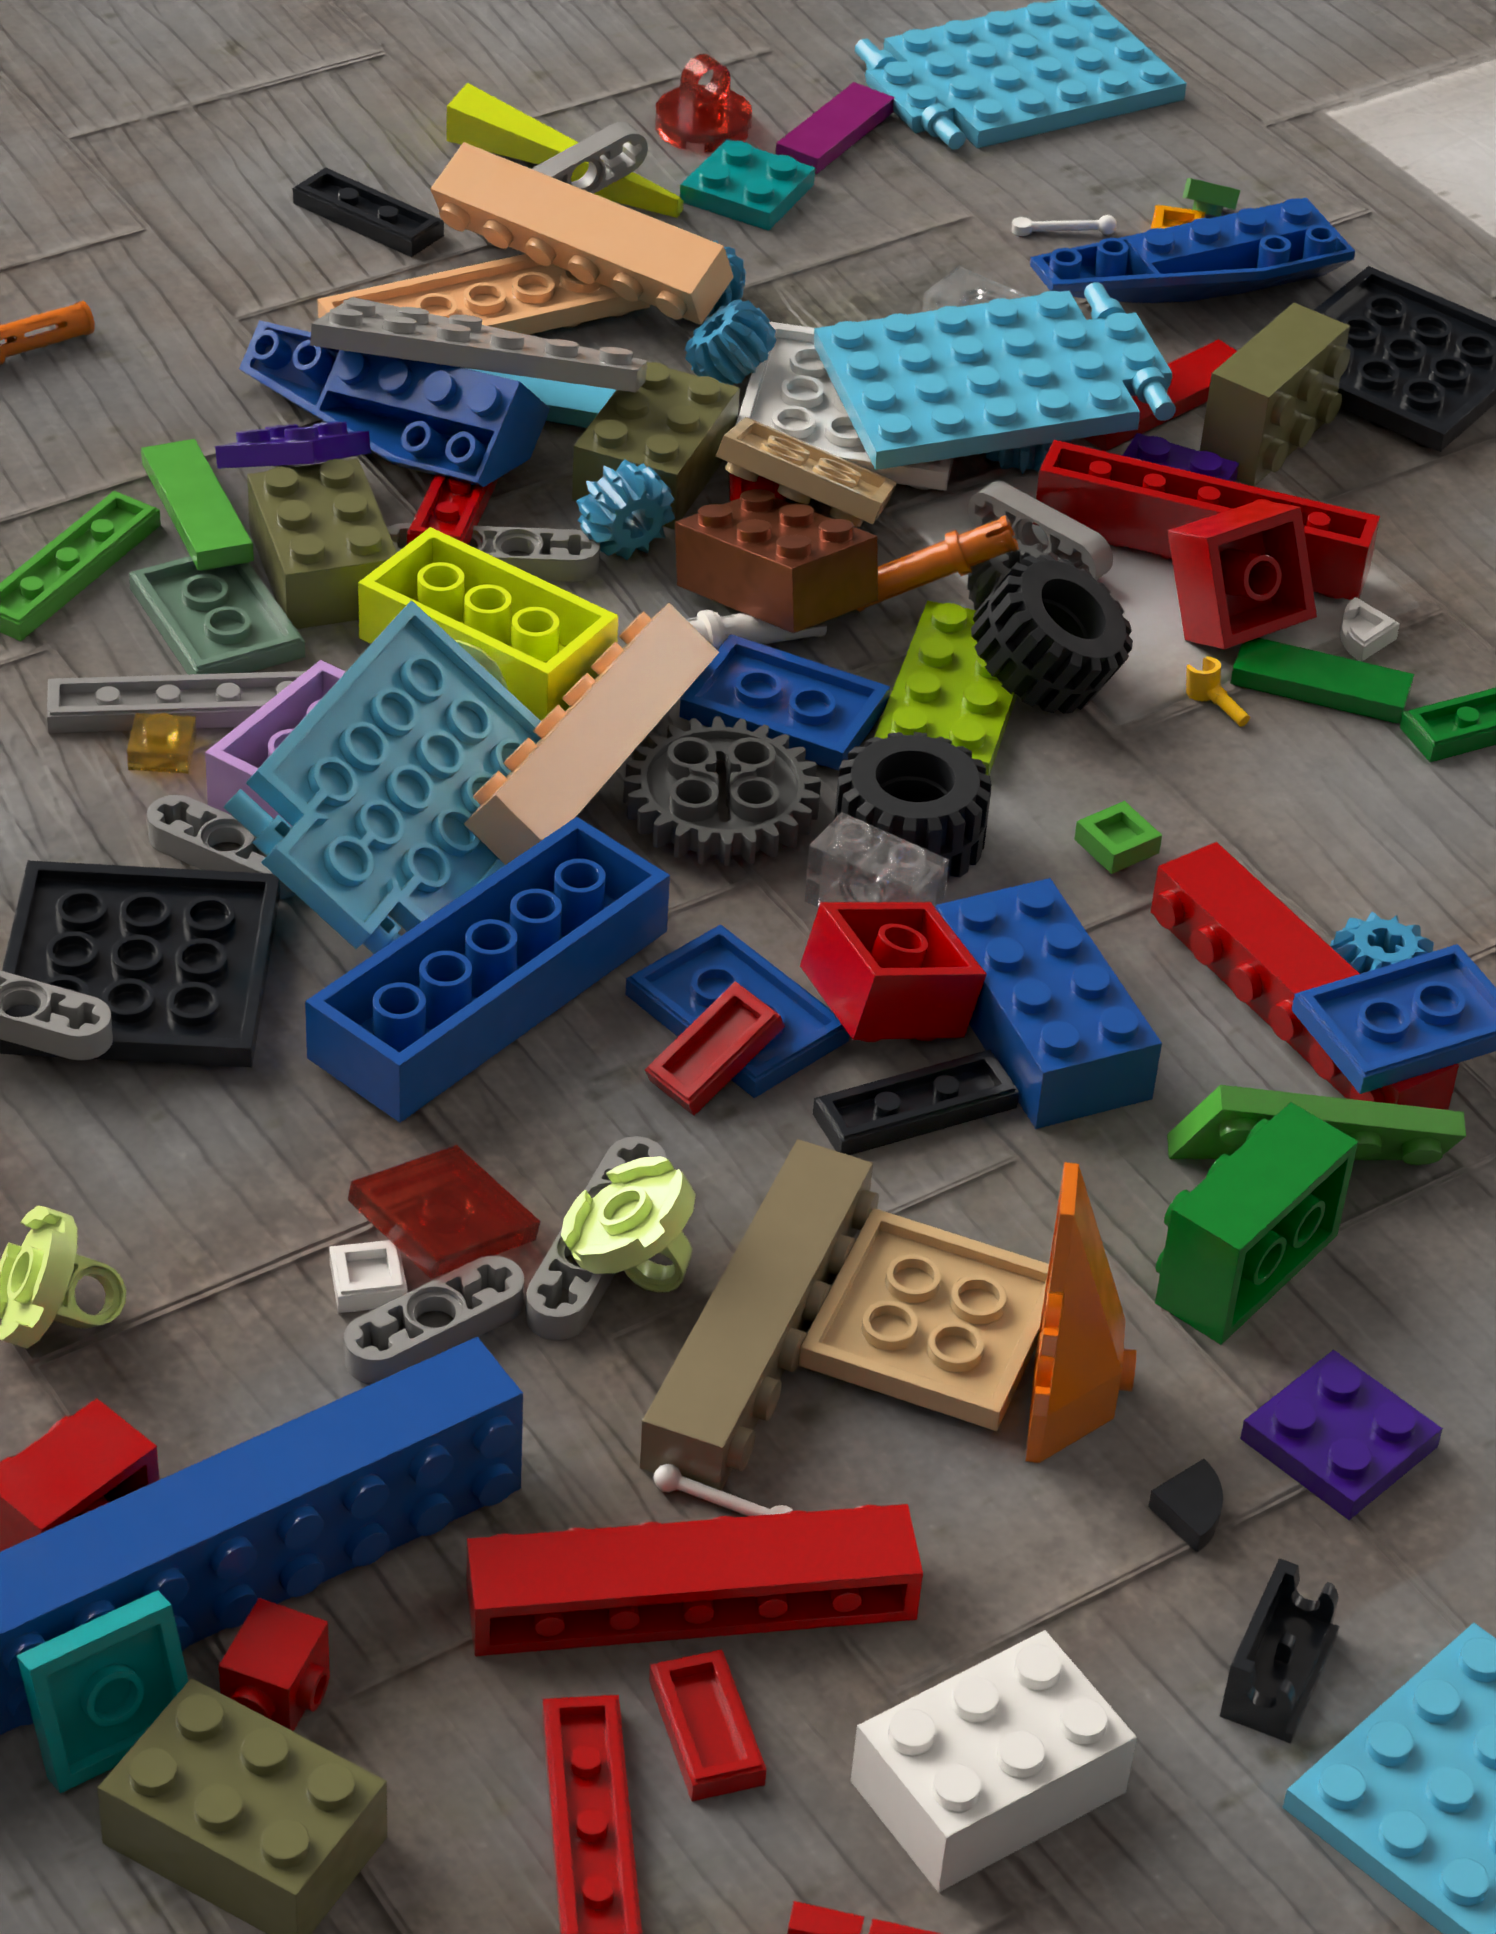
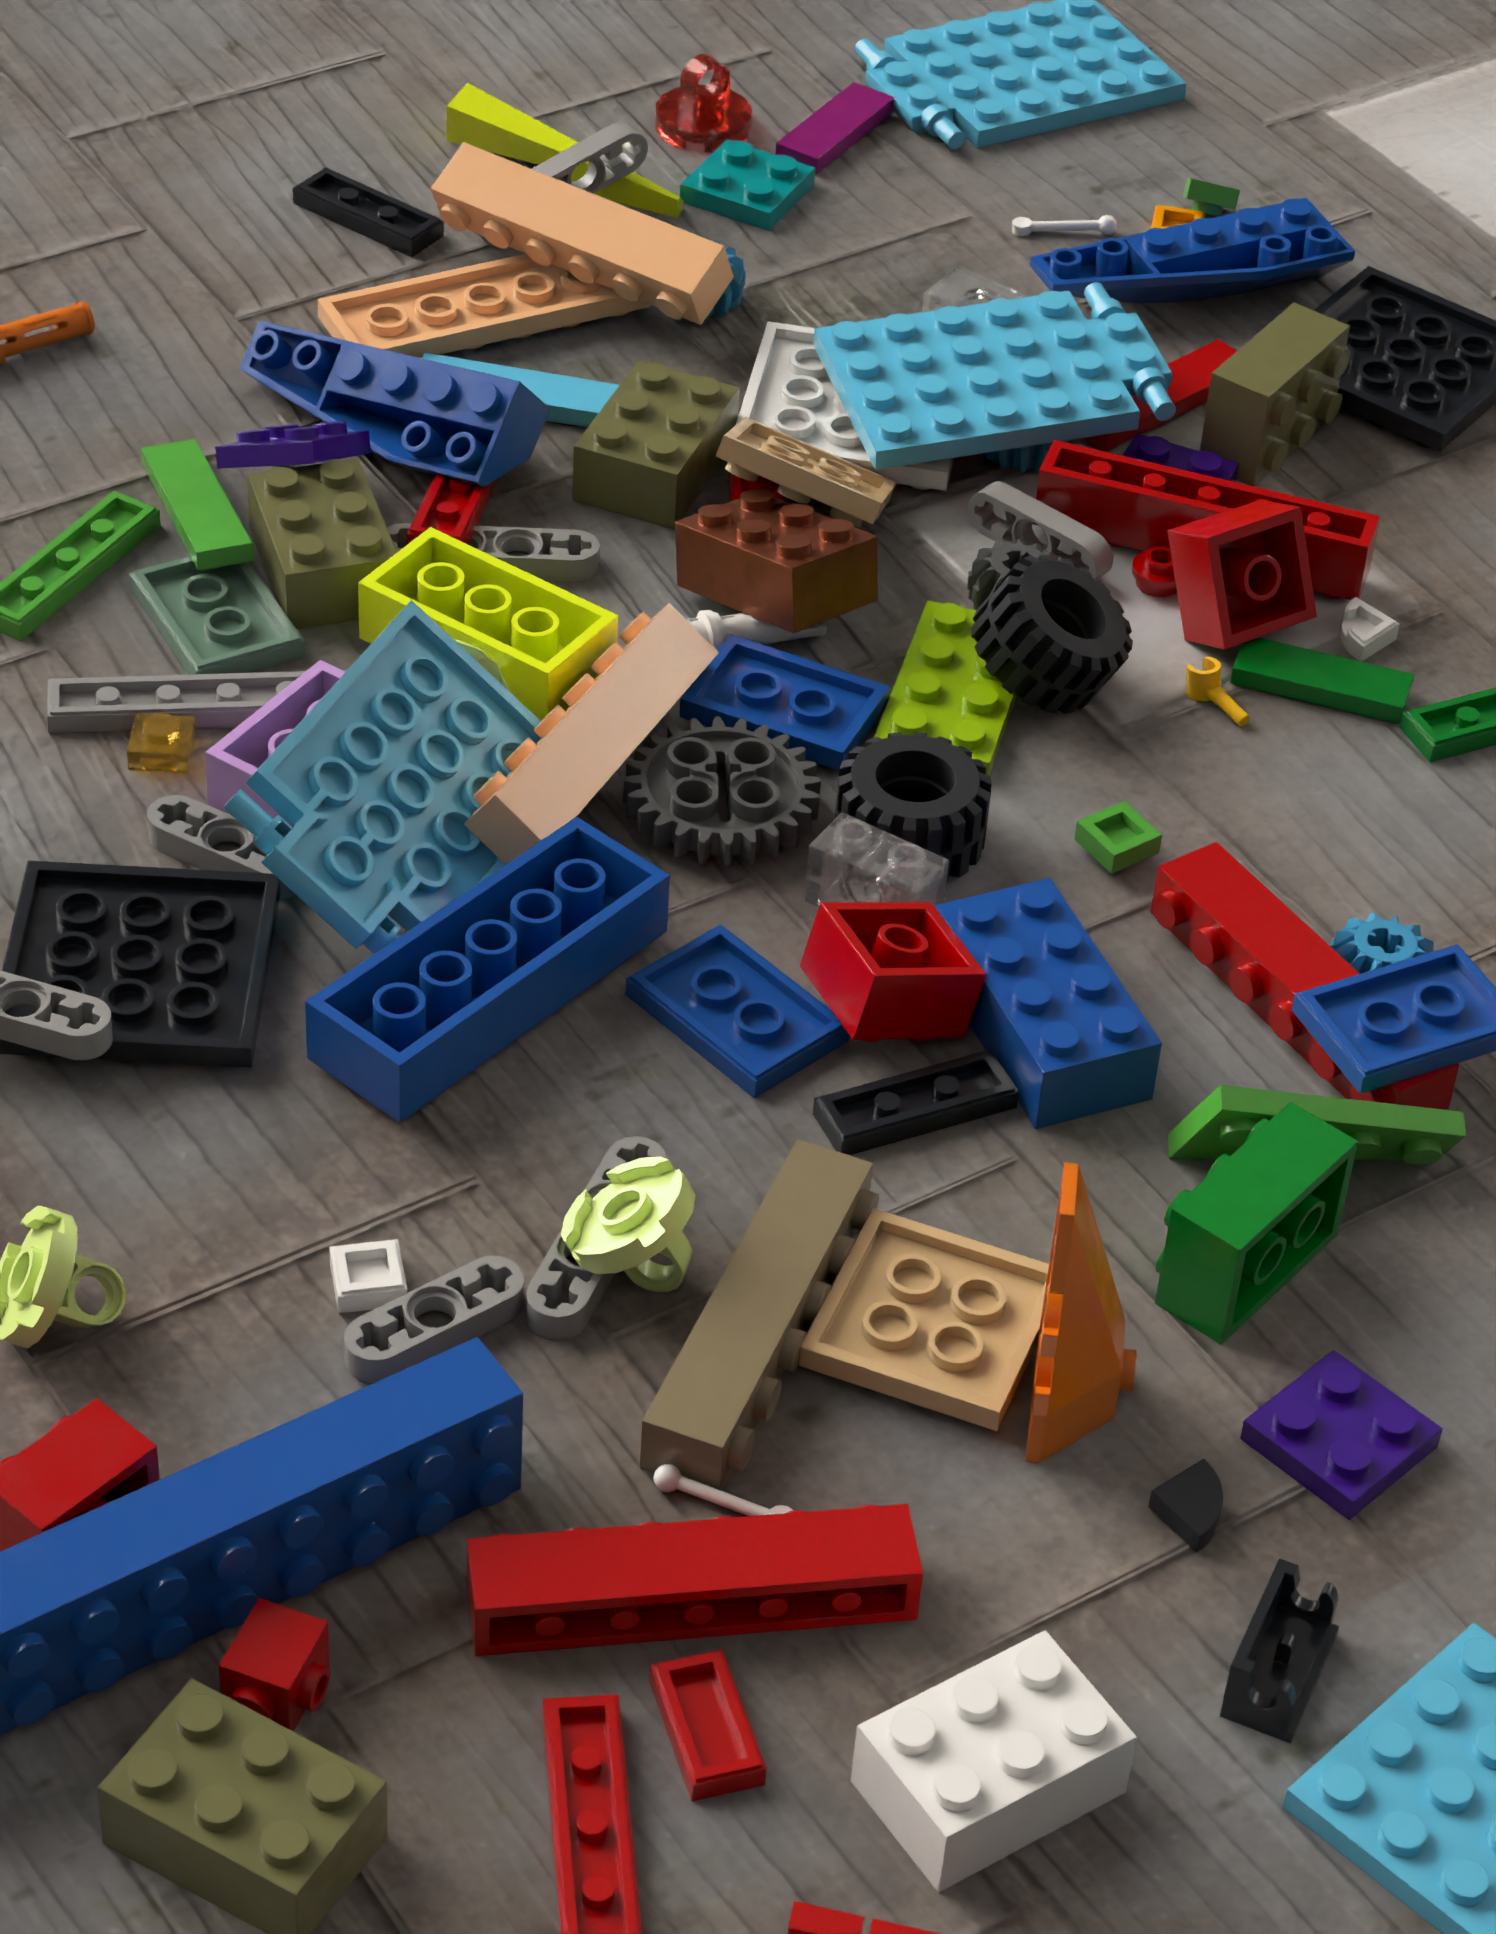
teal plate [17,1590,189,1794] -> none
light grey wing [310,297,647,392] -> none
clear red tile [347,1145,541,1279] -> none
dark azure gear [576,459,676,560] -> none
red tile [645,981,785,1116] -> none
dark azure gear [685,299,777,385] -> none
orange pin [857,515,1019,612] -> none
none -> red plate [1132,546,1177,597]

